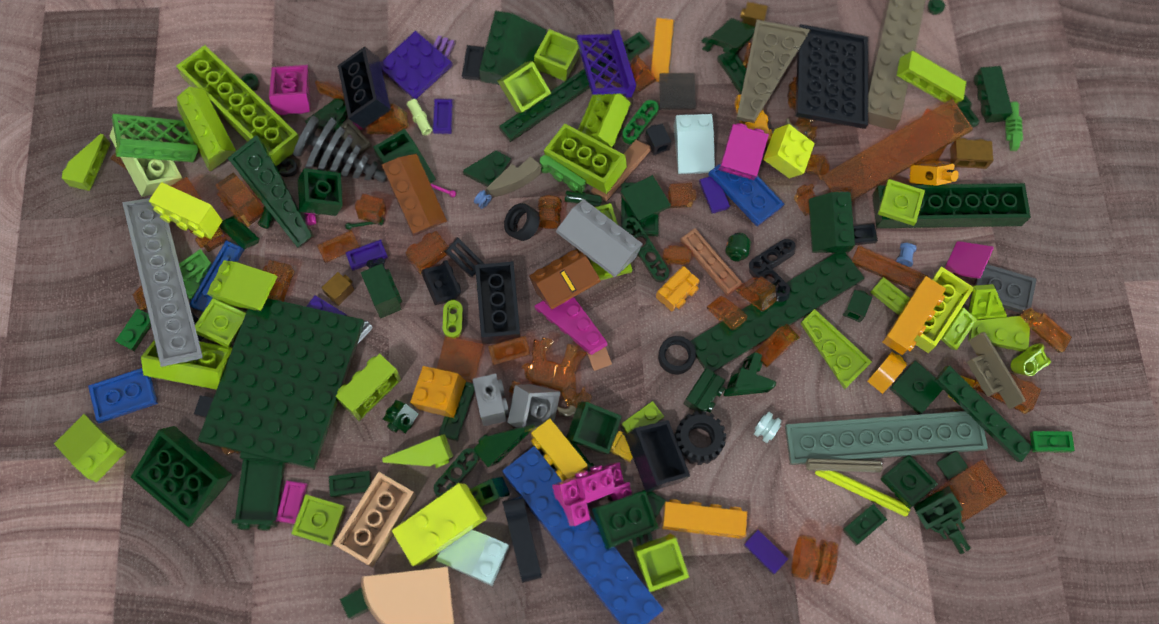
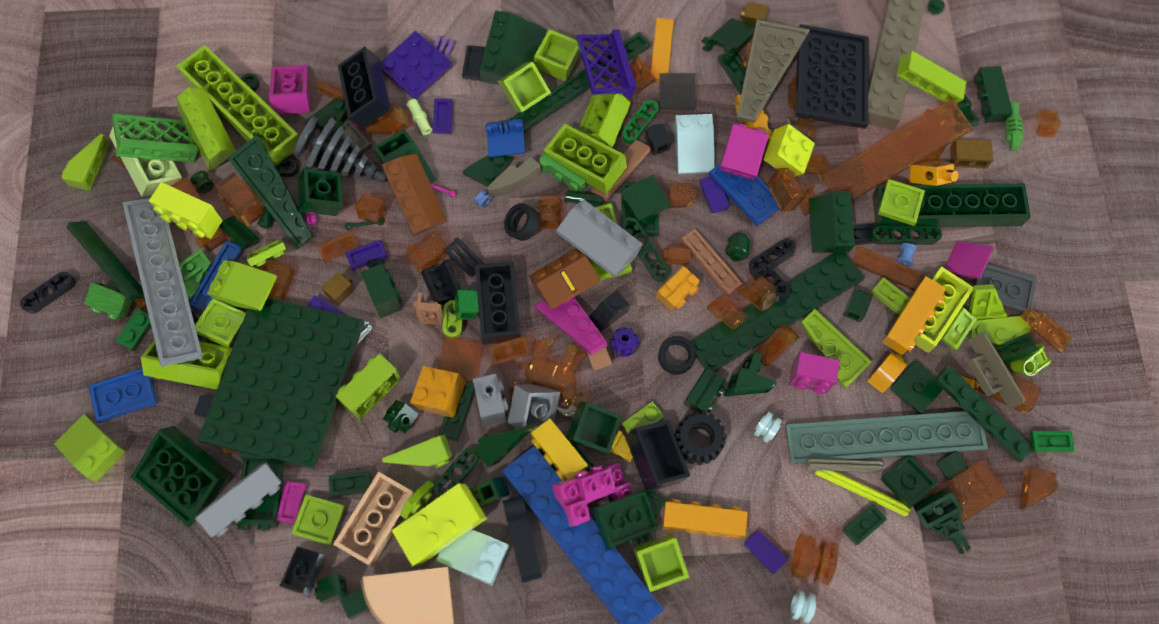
none -> black beam [20,272,75,314]
none -> dark green tile [67,221,144,300]
none -> bright green brick [84,282,133,320]
none -> dark green wheel [190,171,214,194]
none -> light grey slope [195,461,281,538]
none -> lime plate [247,238,286,267]
none -> black plate [279,546,326,597]
none -> dark green slope [314,573,348,604]
none -> lime plate [400,480,434,520]
none -> nougat bracket [413,292,443,326]
none -> green brick [454,289,479,320]
none -> blue hinge [485,119,525,157]
none -> black slope [589,290,629,333]
none -> dark purple brick [610,327,639,357]
none -> clear orange brick [766,168,805,212]
none -> dark pink brick [789,352,840,394]
none -> light aqua wheel [790,589,816,623]
none -> dark green beam [870,225,942,245]
none -> dark green plate [995,332,1039,365]
none -> clear orange slope [1019,467,1058,510]
none -> clear orange bracket [1036,109,1061,138]

